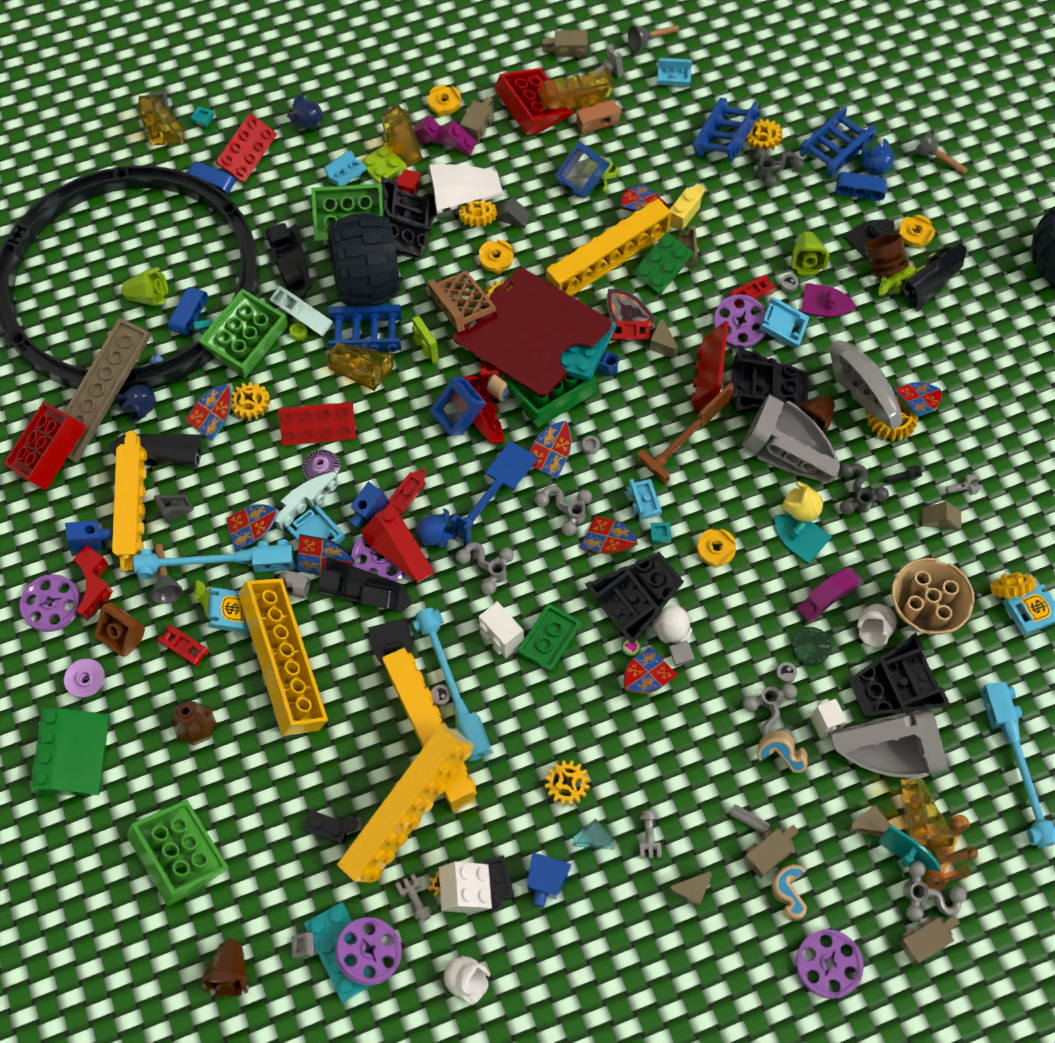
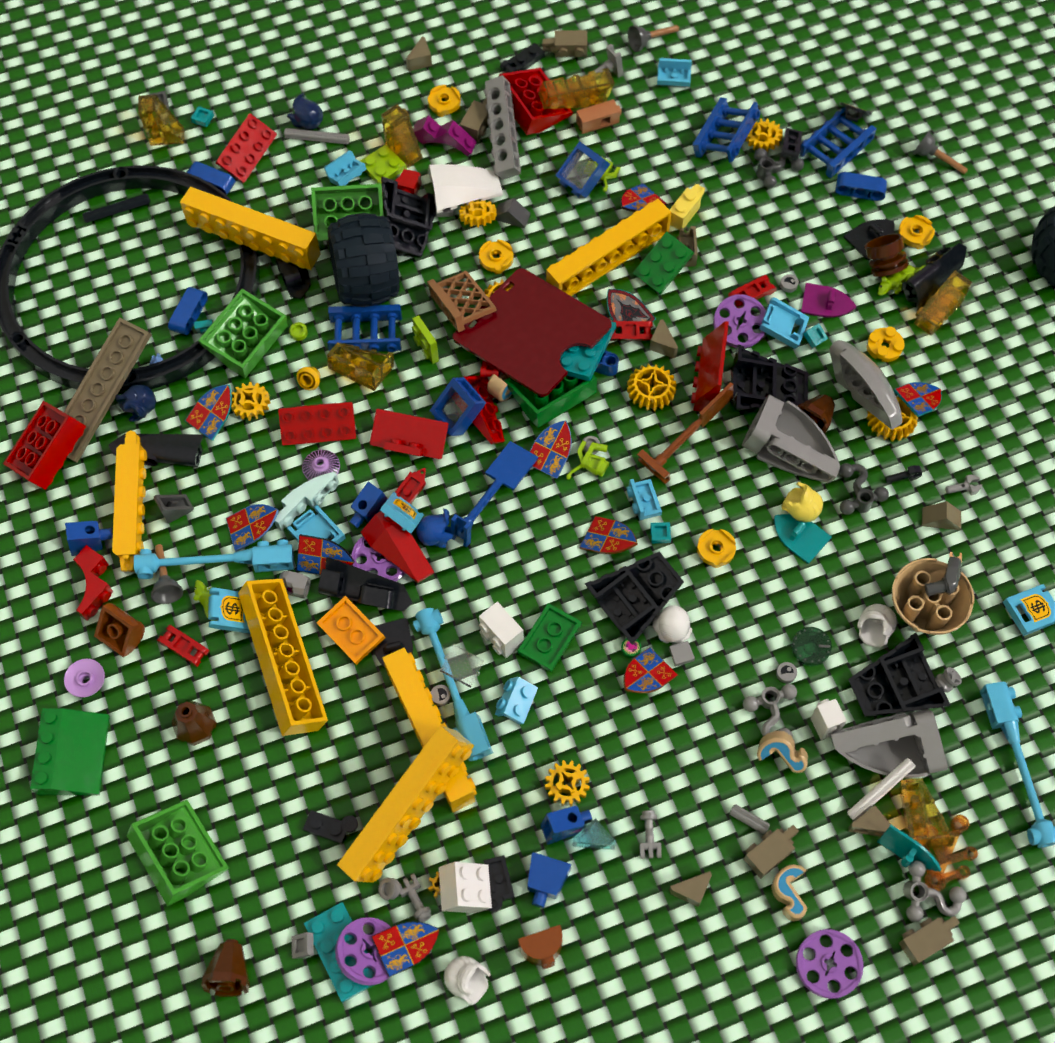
medium lavender wedge [20,574,81,632] -> none
lime cone [121,267,168,306] -> none
light aqua slope [269,285,333,336] -> none
light grey piece [456,542,514,595] -> none
light grey piece [534,485,592,536] -> none
lime cone [791,232,829,276] -> none
magenta arch [797,568,864,623] -> none
blue hair [861,139,894,176] -> none
yellow gear [990,572,1036,599] -> none
none -> black axle [82,194,150,223]
none -> yellow brick [180,186,321,270]
none -> light grey axle [284,128,350,144]
none -> yellow cone [296,367,321,391]
none -> light orange plate [316,596,386,665]
none -> red bracket [370,409,449,459]
none -> shield [371,922,440,977]
none -> light grey tile [379,878,400,900]
none -> medium azure container [380,492,424,533]
none -> dark tan slope [406,36,432,71]
none -> clear piece [440,644,484,688]
none -> light grey brick [484,75,521,180]
none -> medium azure bracket [495,677,538,724]
none -> black plate [500,43,545,73]
none -> dark orange brick [518,925,563,969]
none -> blue torso [540,806,592,845]
none -> lime piece [566,440,609,480]
none -> yellow gear [627,363,676,411]
none -> black plate [780,128,802,161]
none -> teal plate [803,324,829,348]
none -> black shield [839,102,872,123]
none -> white axle [847,758,915,821]
none -> yellow plate [867,327,905,362]
none -> clear yellow wedge [914,270,973,336]
none -> dark grey arm [924,552,962,597]
none -> light grey wheel [935,667,962,693]

